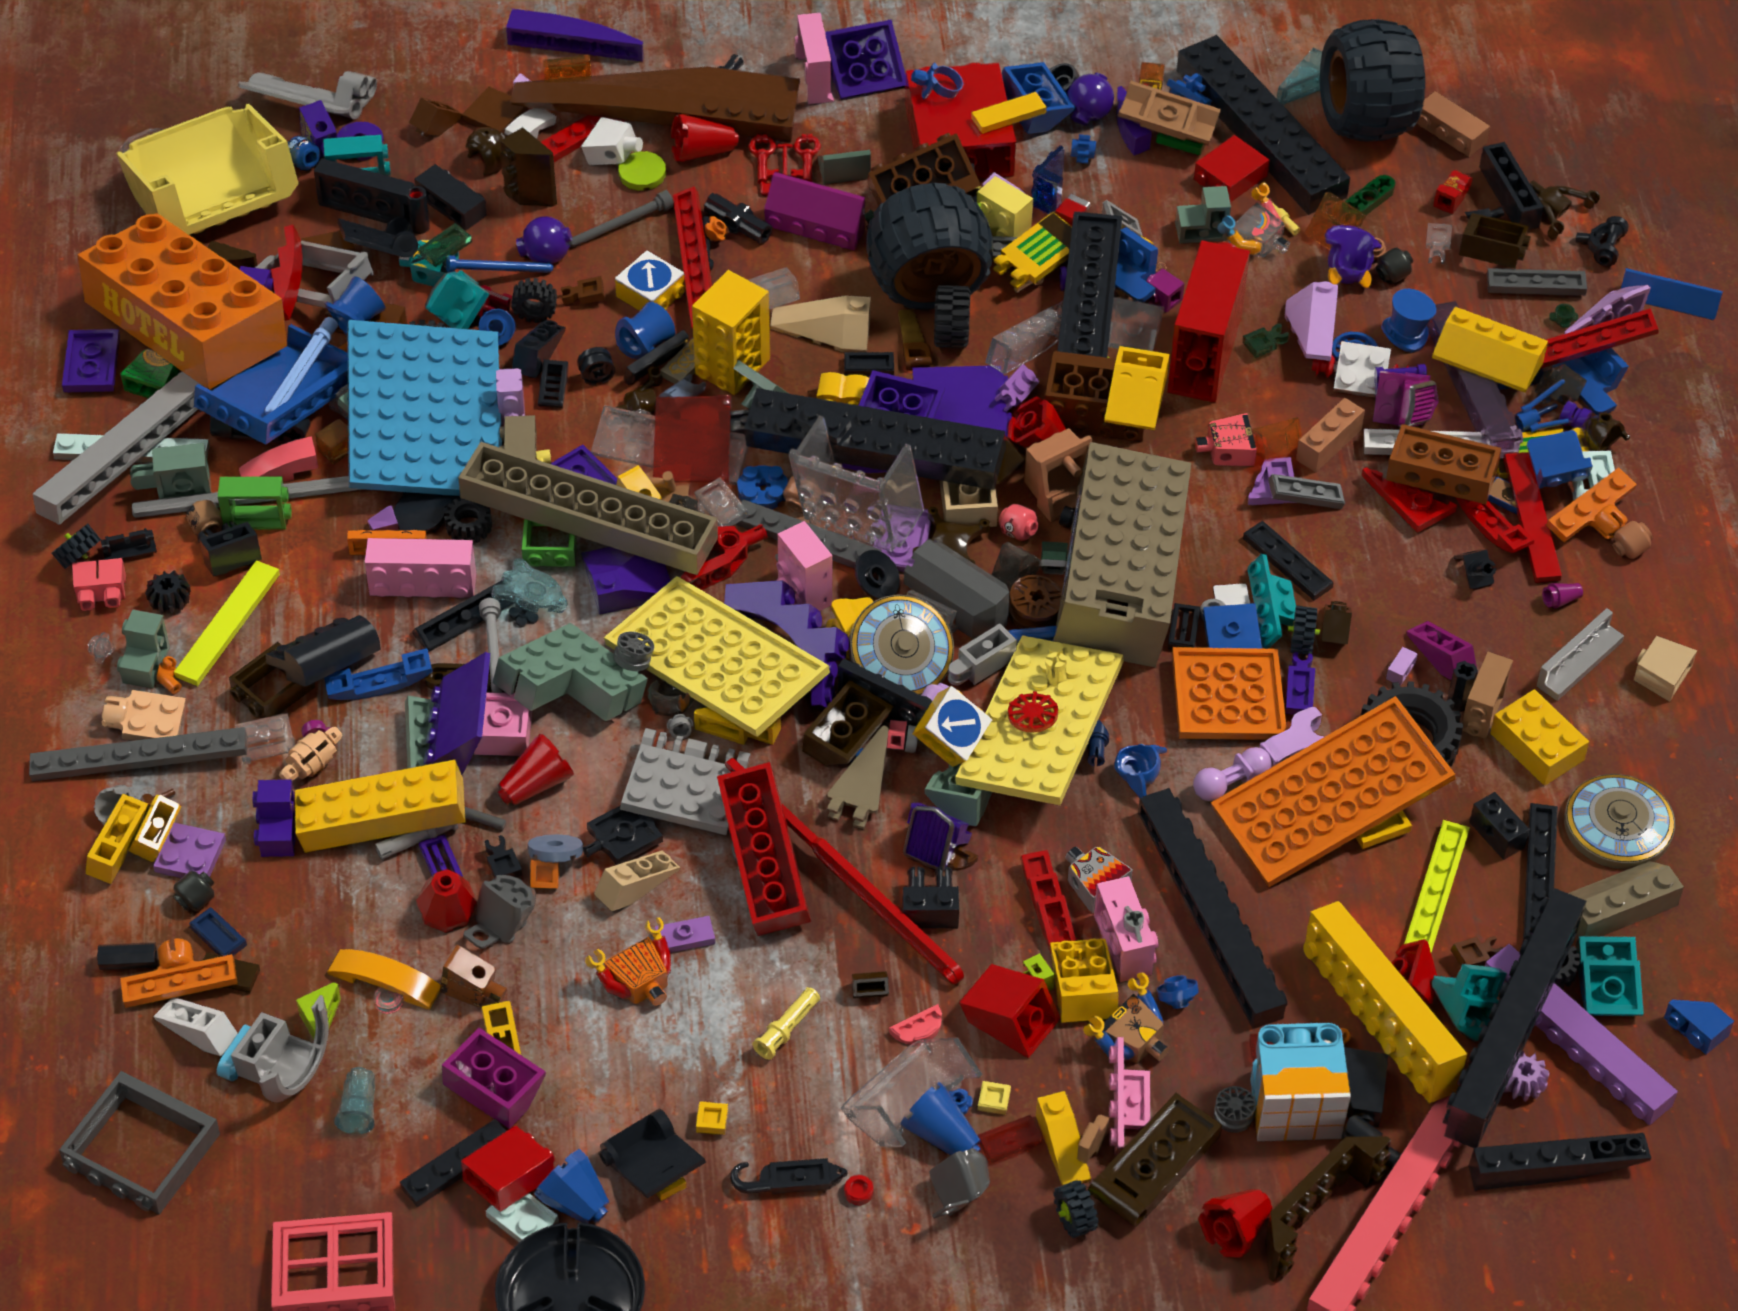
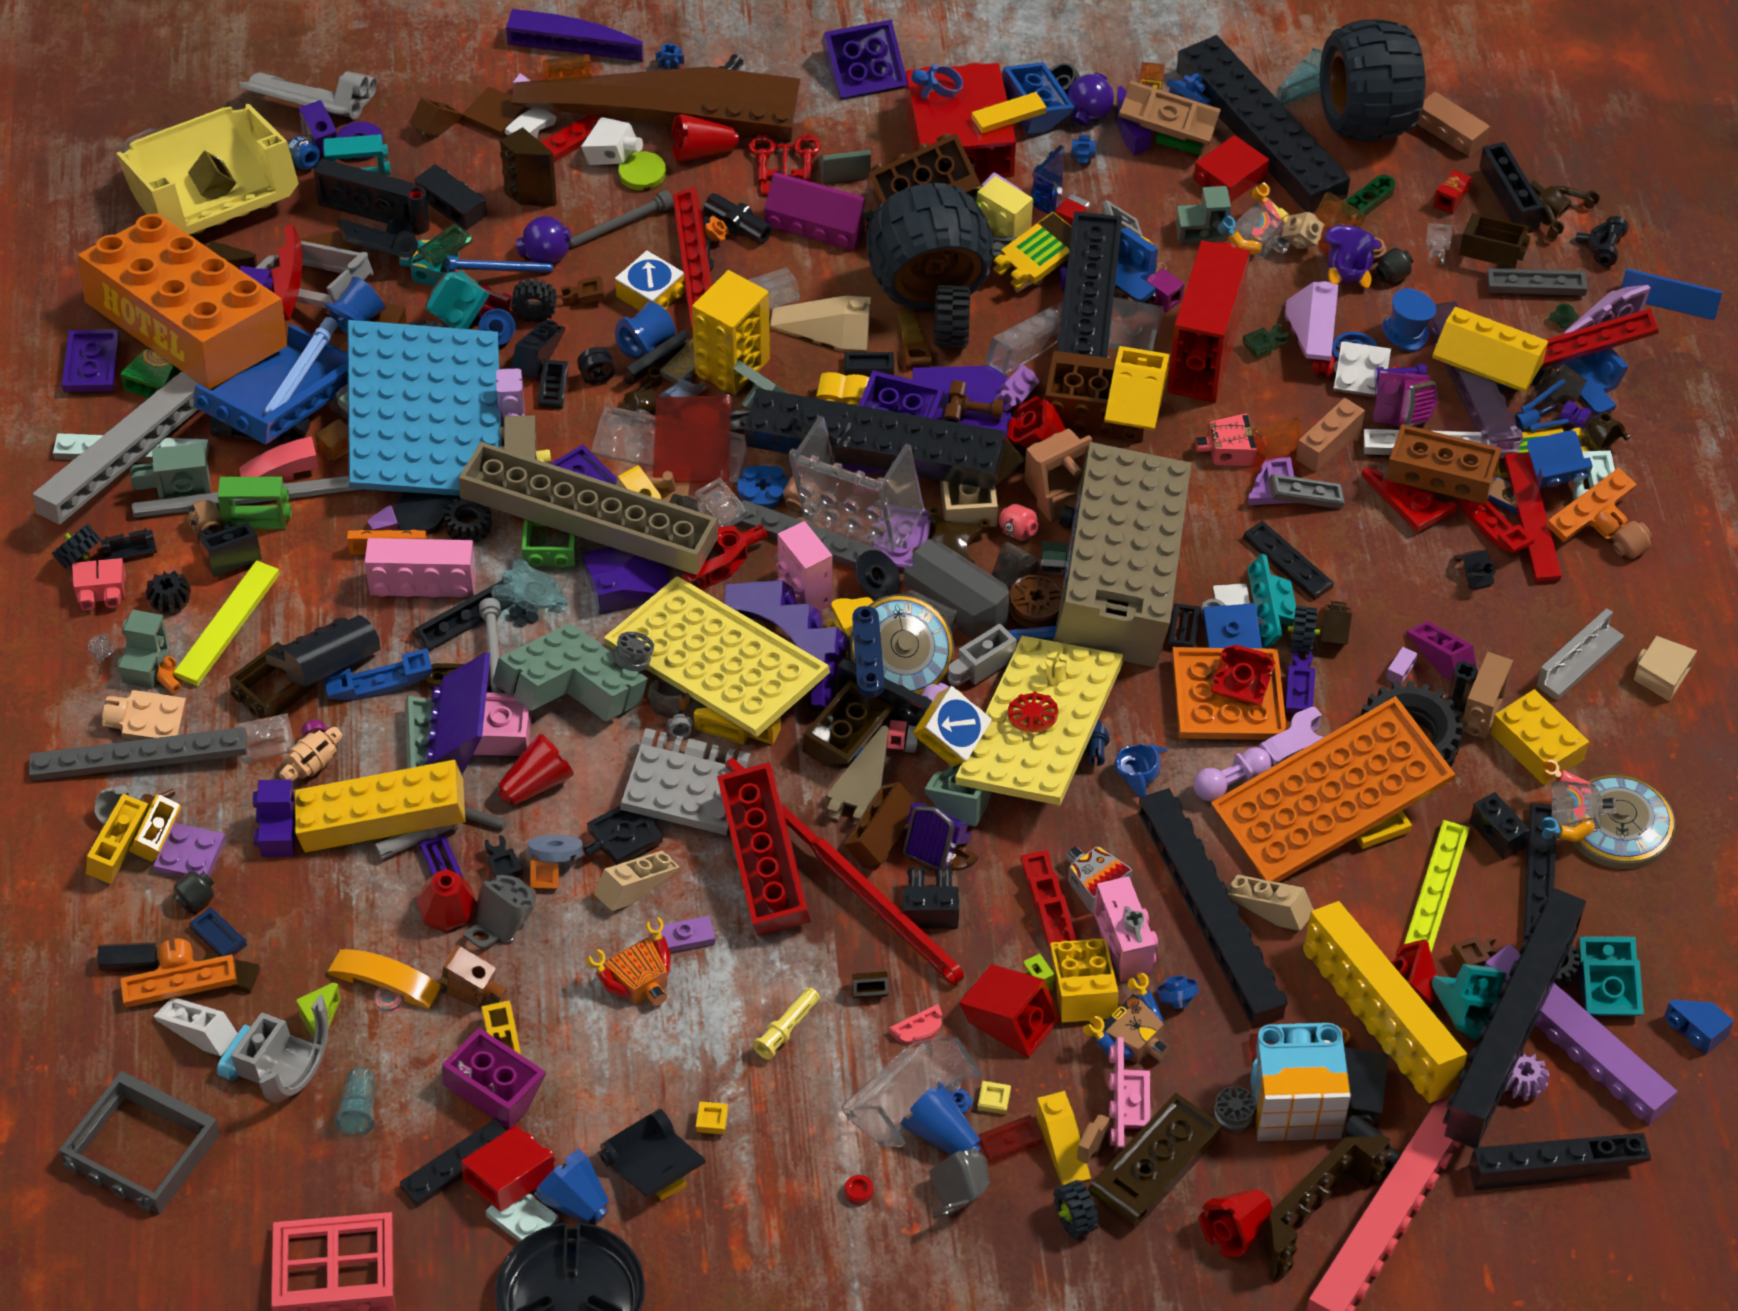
dark brown piece [465,127,505,175] -> none
black plate [730,1158,848,1194] -> none
bright pink piece [794,13,834,104] -> none
black bar [1465,207,1505,219] -> none
magenta cone [1542,583,1583,609] -> none
dark tan slope [1568,861,1684,937] -> none
none -> dark brown brick [188,150,236,198]
none -> blue gear [655,43,685,70]
none -> reddish brown brick [843,782,918,867]
none -> dark blue plate [852,606,884,698]
none -> reddish brown bar [944,380,1004,423]
none -> red slope [1210,645,1276,706]
none -> tan slope [1227,875,1314,931]
none -> tan brick [1281,212,1324,249]
none -> torso [1540,760,1617,842]

